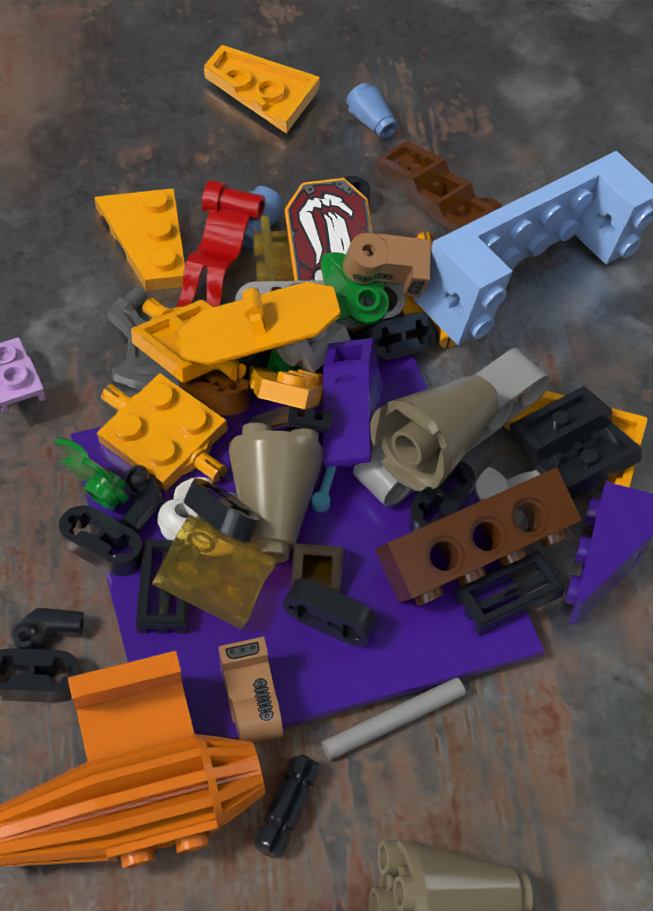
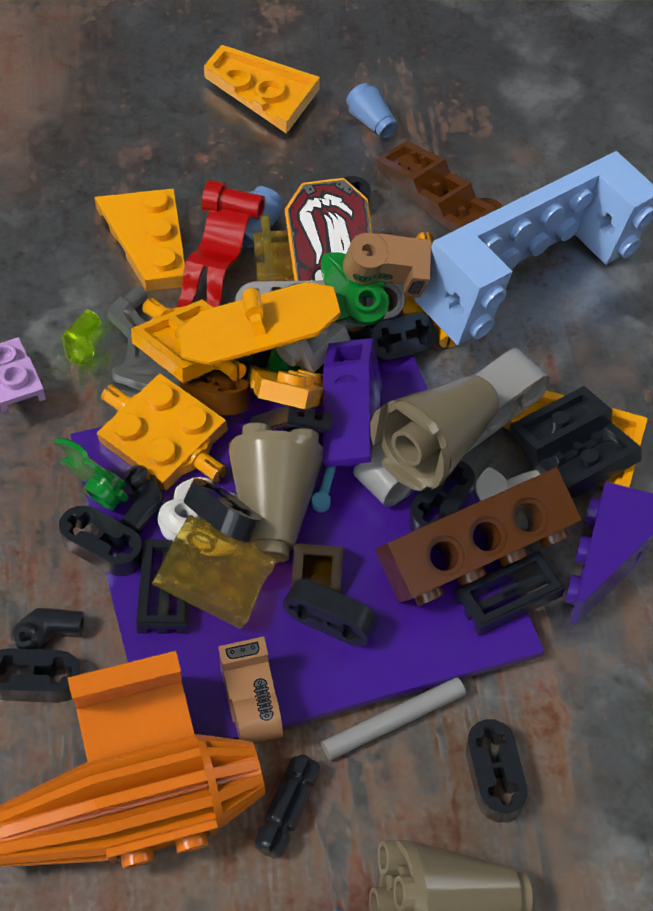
none -> clear neon green arm [61,310,101,365]
none -> black beam [466,719,528,823]

